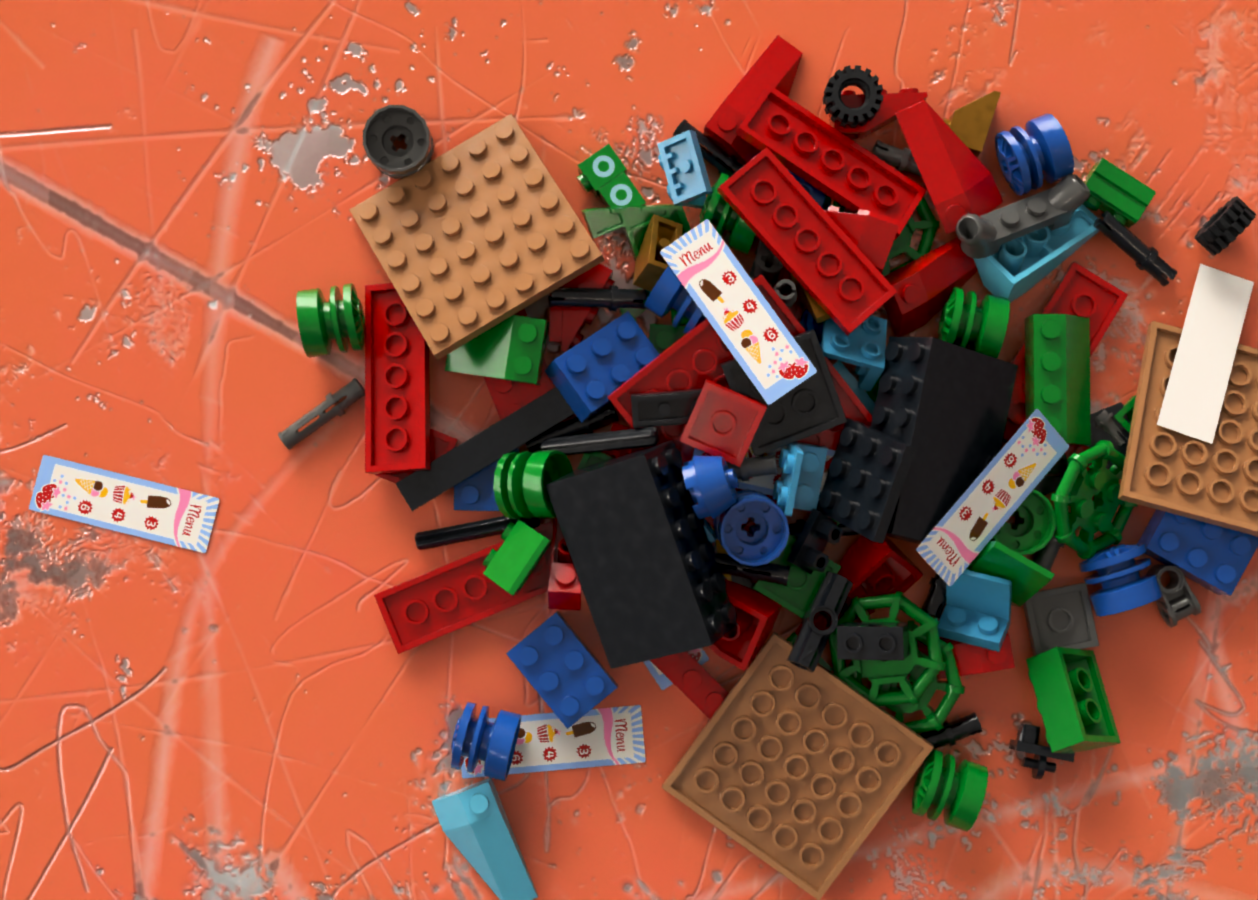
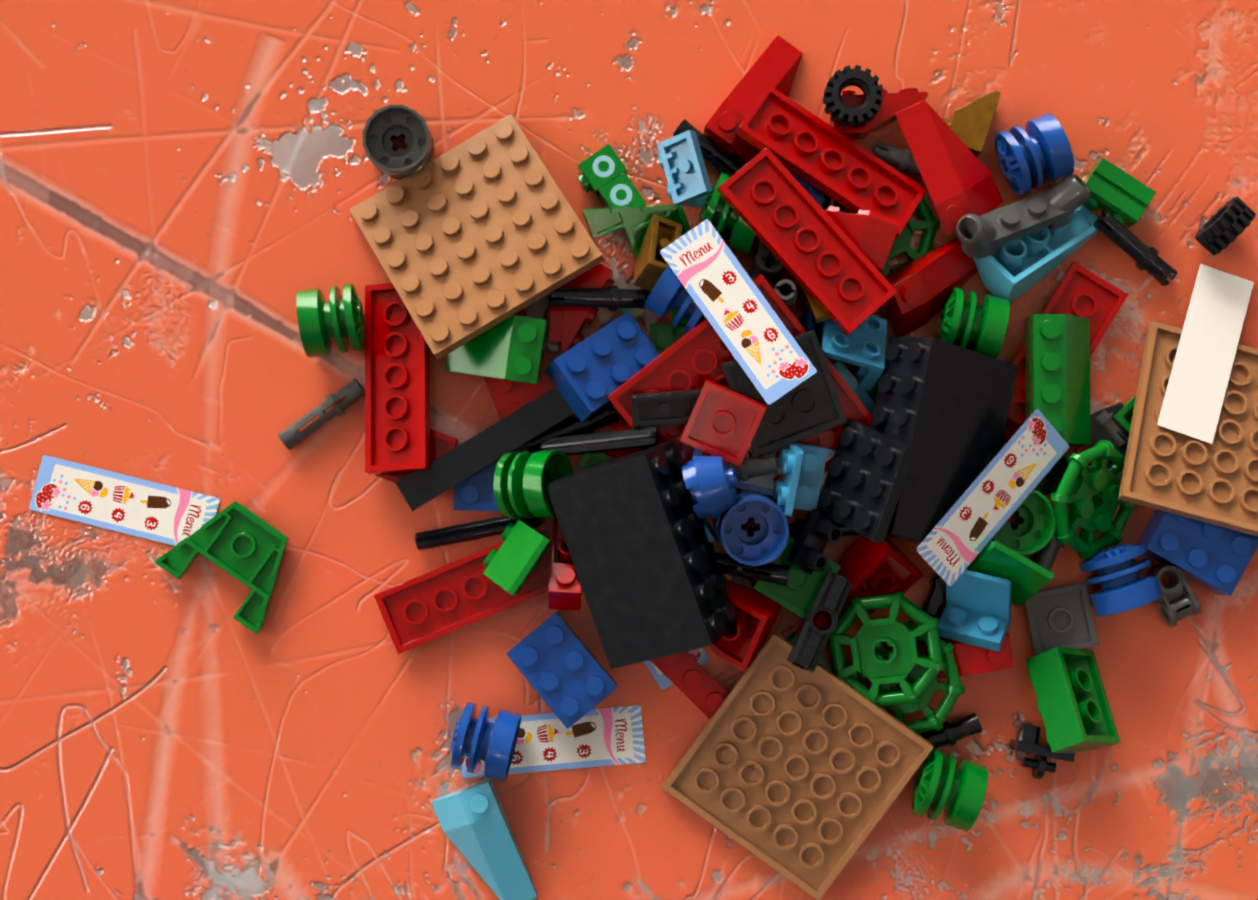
black brick [837,622,909,660] -> none
none -> green wing [155,501,289,634]

